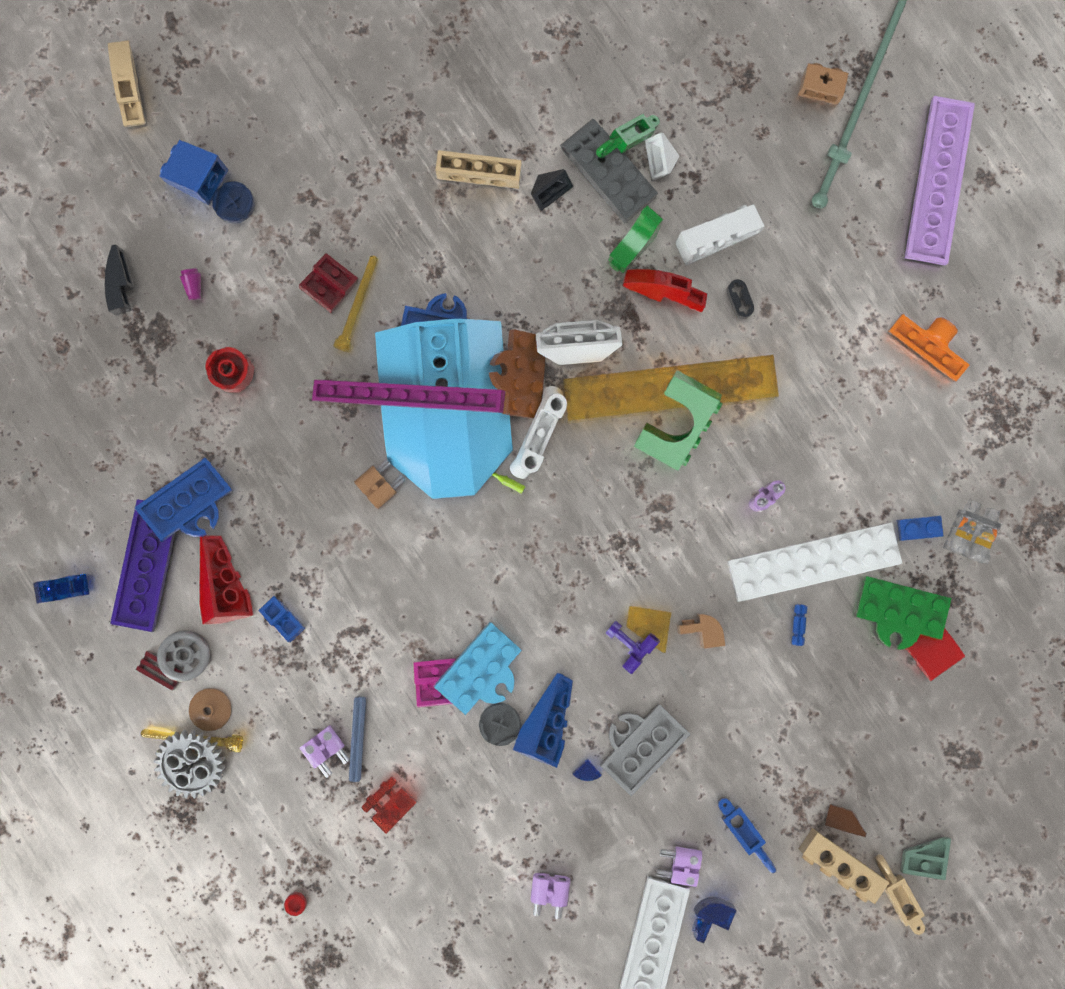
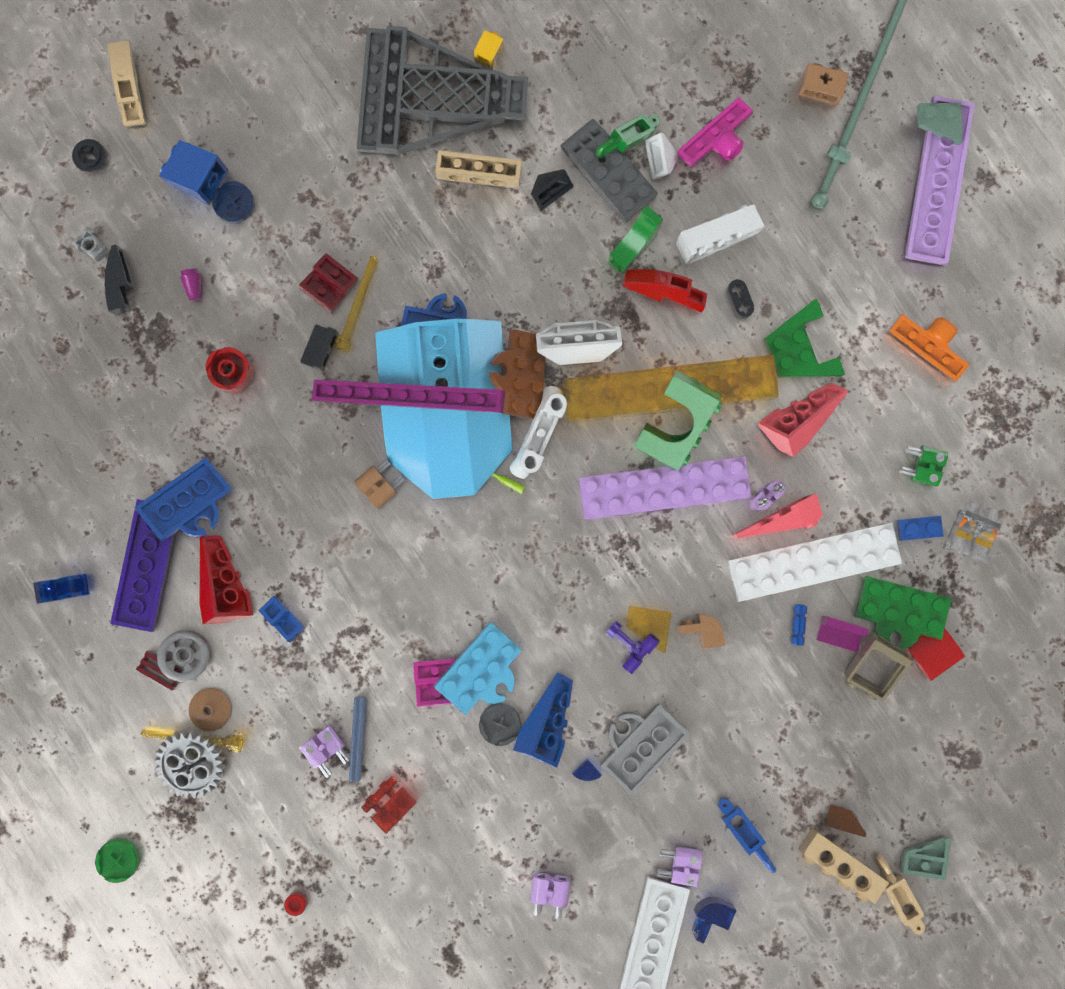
none -> black gear [72,139,107,173]
none -> light grey plate [72,227,108,261]
none -> green tile [95,838,140,883]
none -> black panel [300,324,339,372]
none -> dark grey wing [356,26,528,155]
none -> yellow brick [474,30,504,69]
none -> lavender plate [579,456,751,520]
none -> dark pink plate [677,97,753,168]
none -> coral wedge [733,493,823,539]
none -> coral wedge [758,383,848,457]
none -> green wing [764,299,845,378]
none -> magenta panel [816,616,869,652]
none -> dark tan window [845,632,913,702]
none -> green piece [899,445,948,487]
none -> sand green wing [917,103,962,145]

